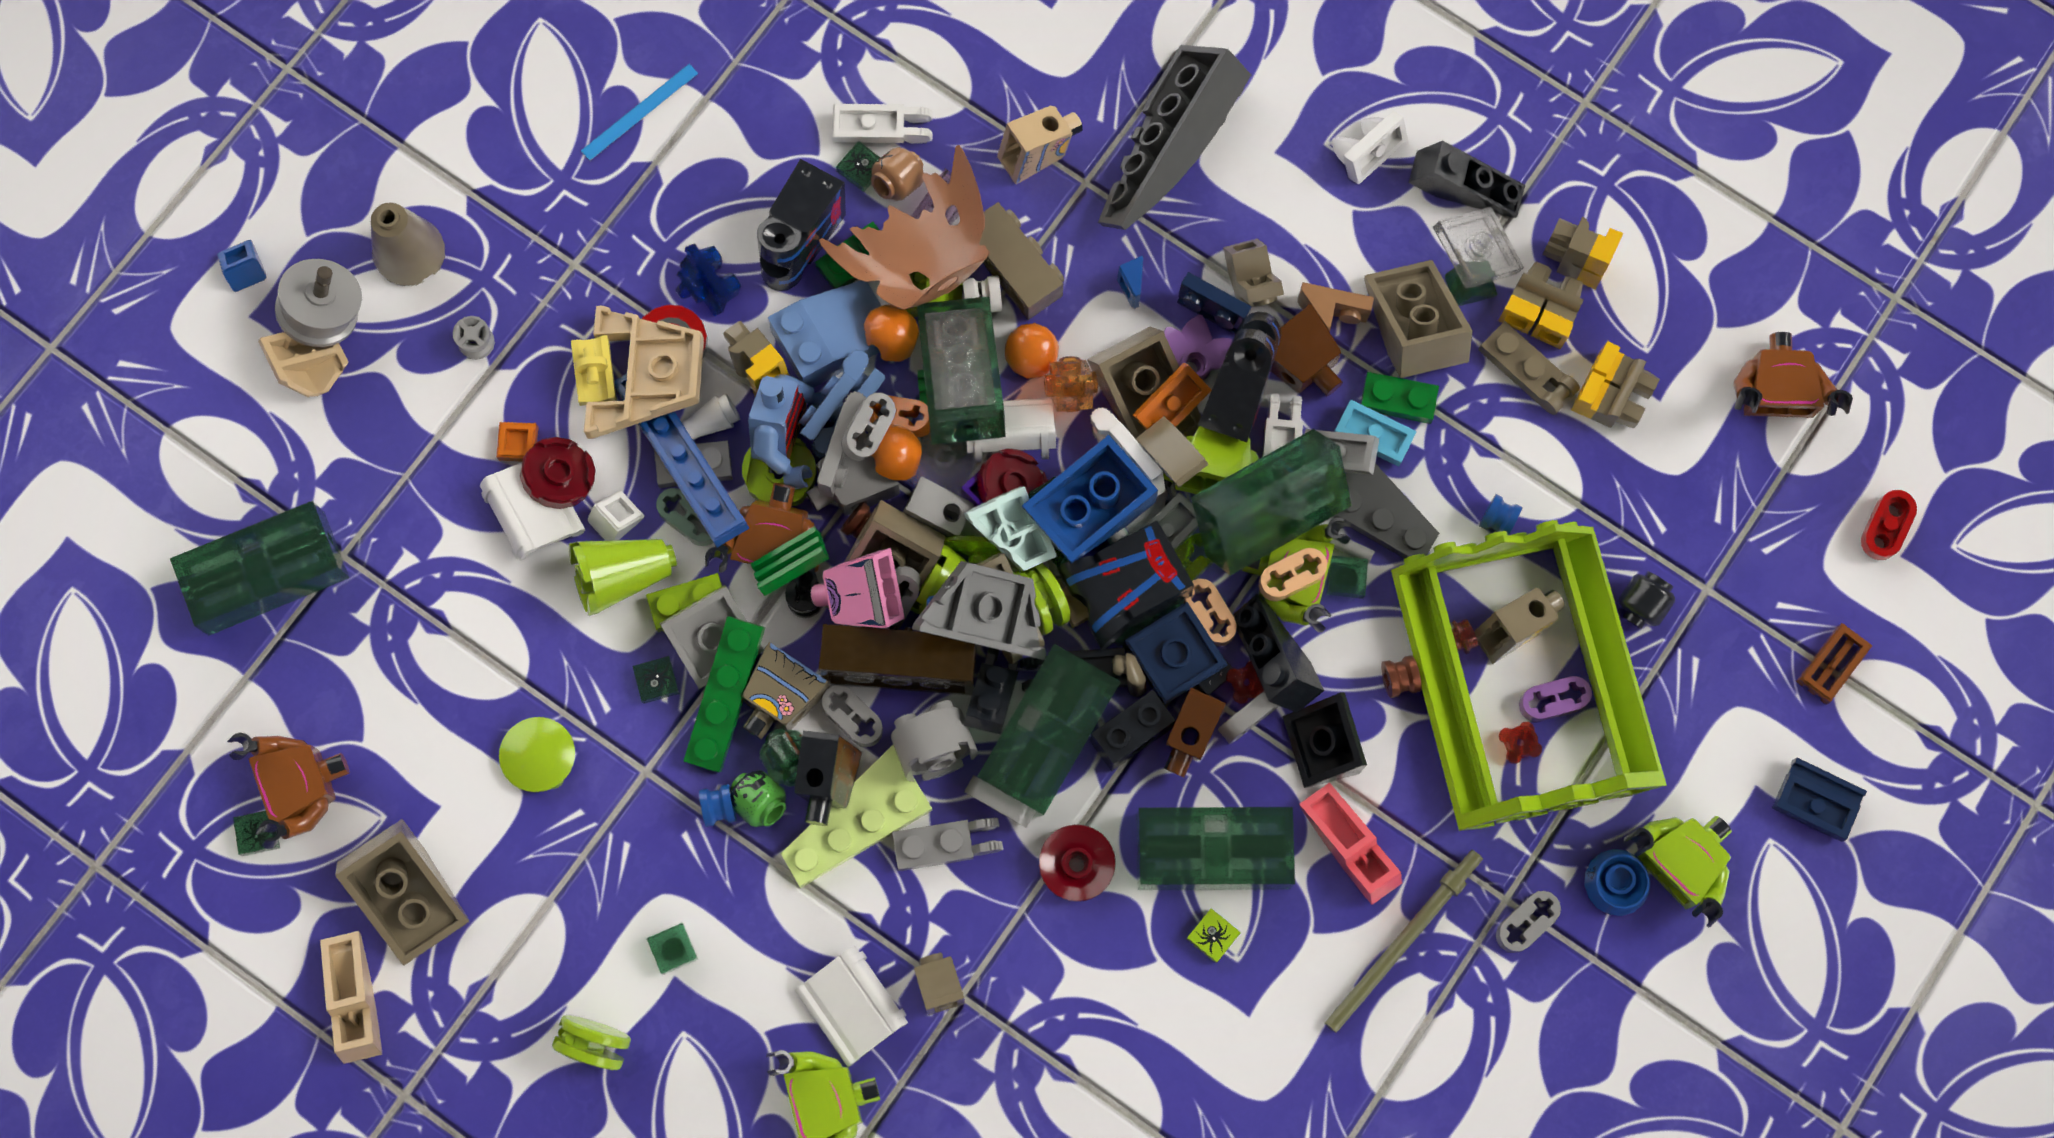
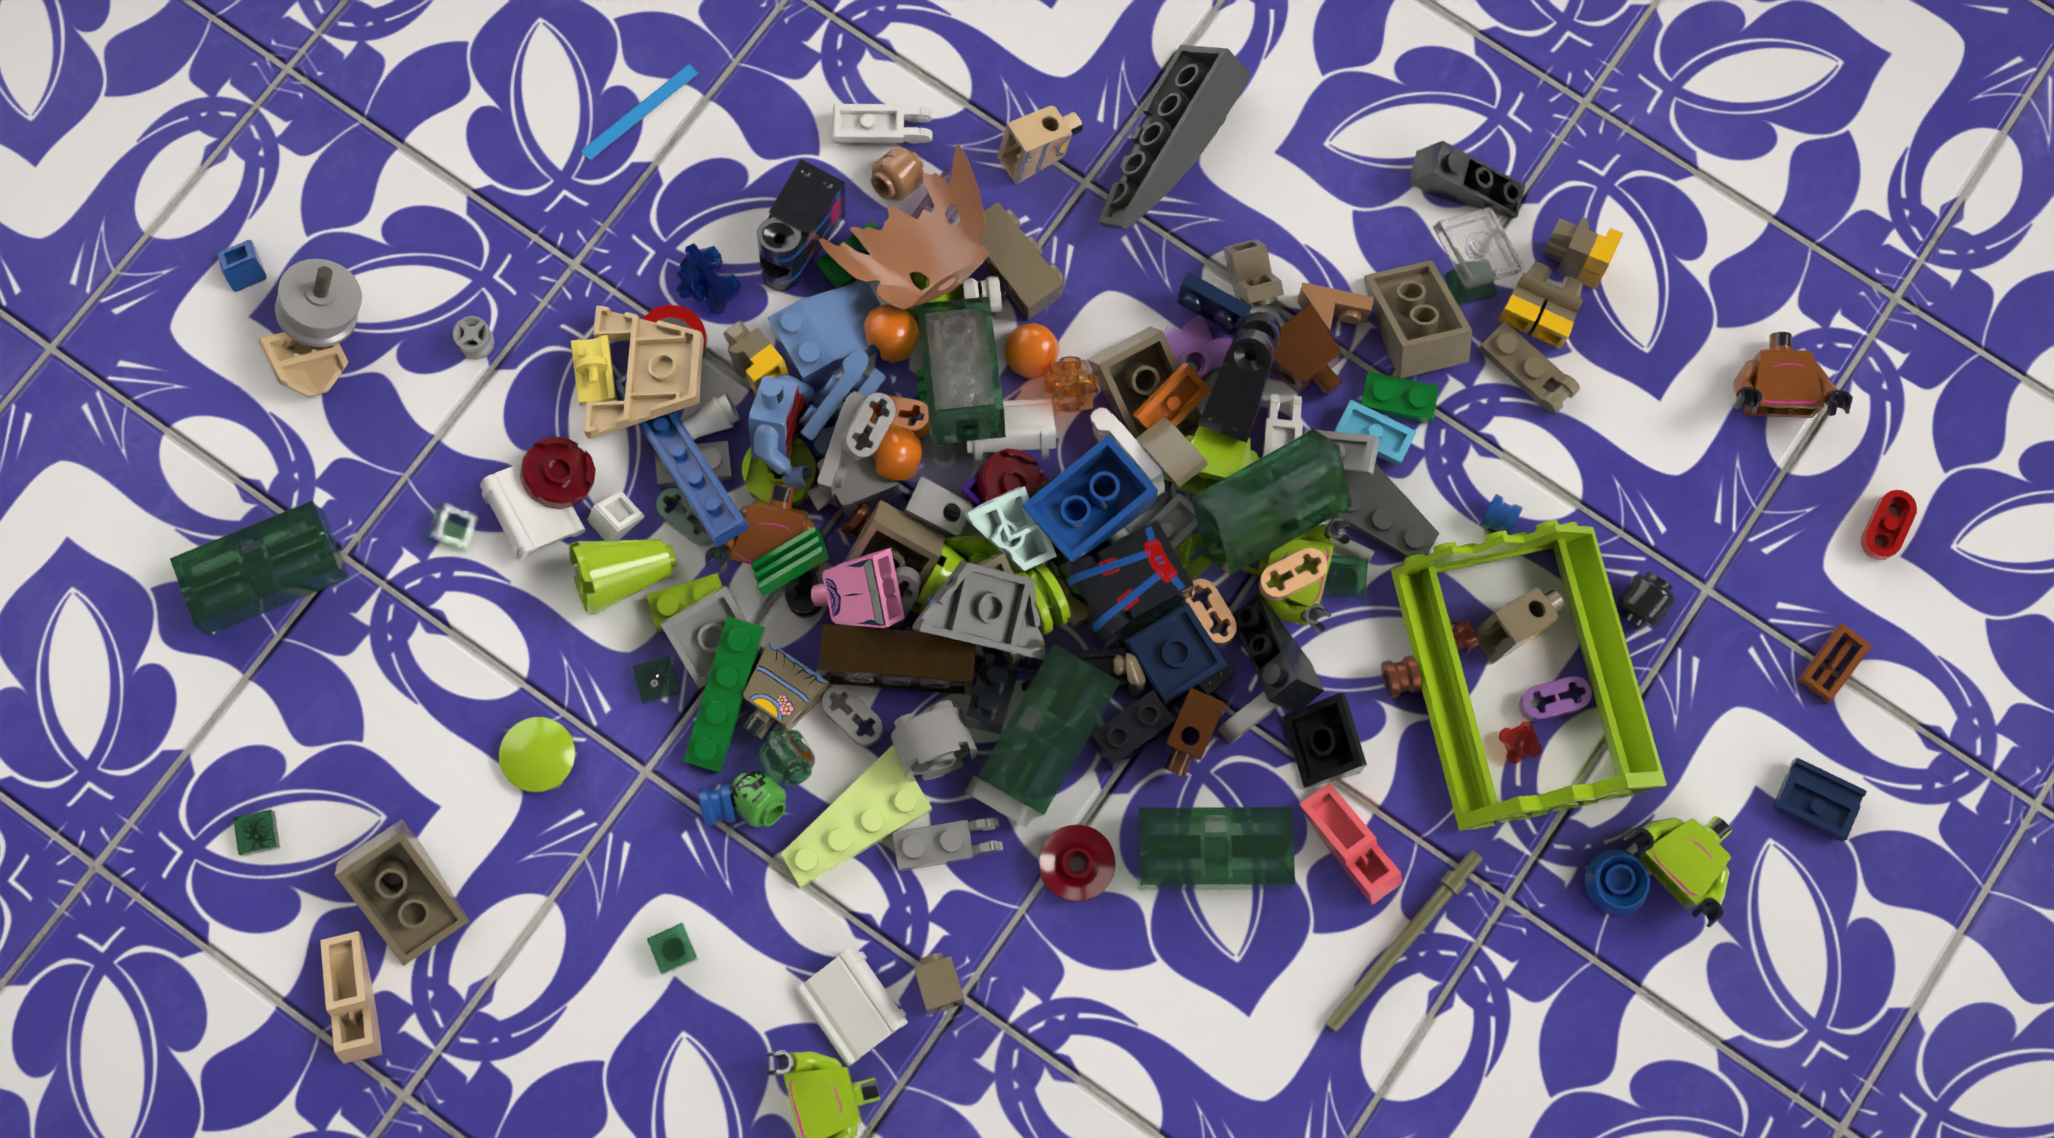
dark orange torso [227,733,350,849] -> none
dark tan cone [371,202,445,286] -> none
orange tile [496,422,539,462] -> none
lime head [552,1015,631,1070] -> none
black torso [794,730,862,826] -> none
clear green tile [836,141,881,192] -> none
blue slope [1117,256,1143,309] -> none
lime tile [1186,908,1241,963] -> none
clear red plate [1227,661,1264,704] -> none
white tile [1332,110,1408,185] -> none
light grey beam [1496,891,1561,953] -> none
hips [1571,341,1660,428] -> none
none -> slope [425,503,479,551]

